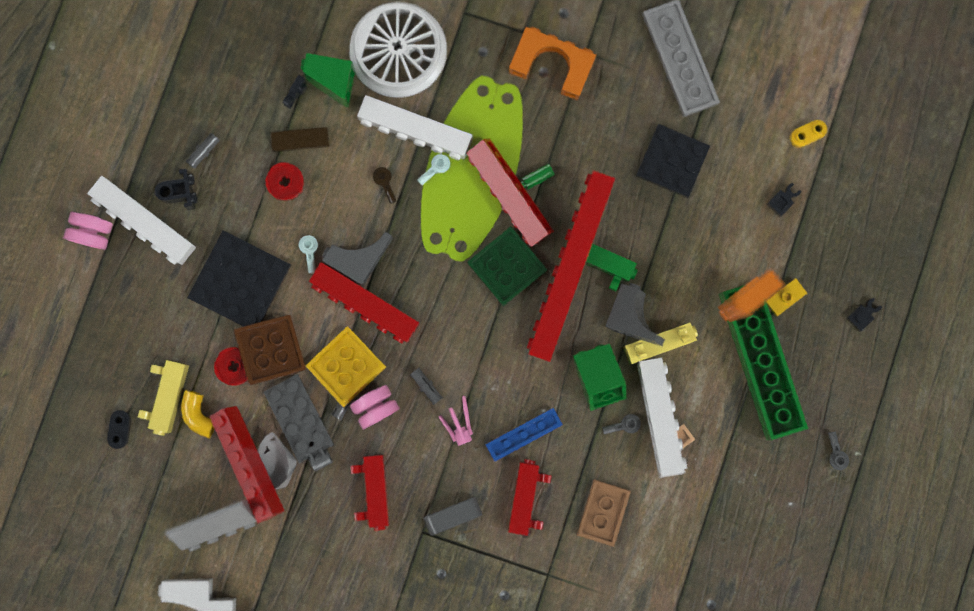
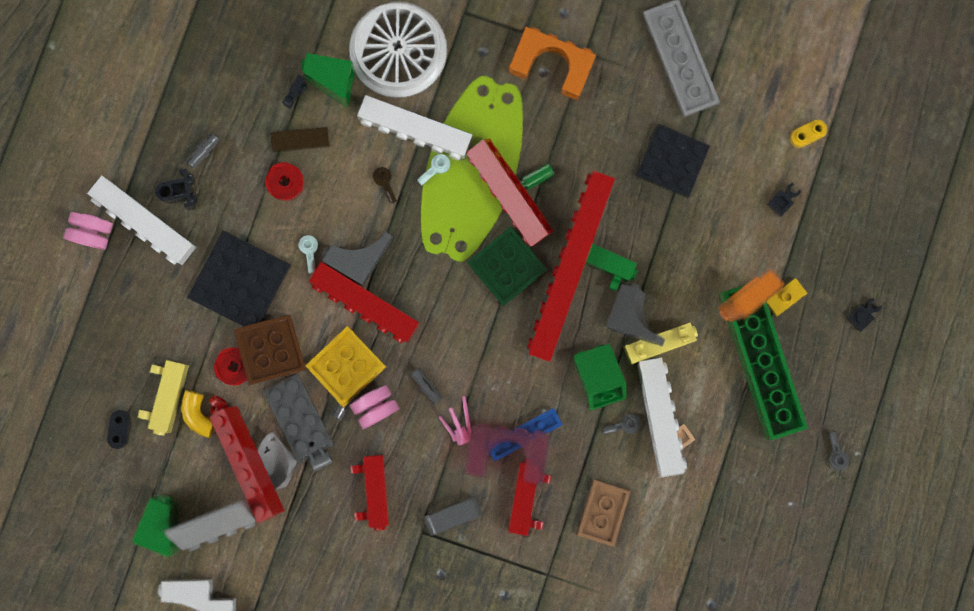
none -> green slope [131,494,179,557]
none -> red tile [209,395,229,415]
none -> clear pink arch [465,424,550,485]

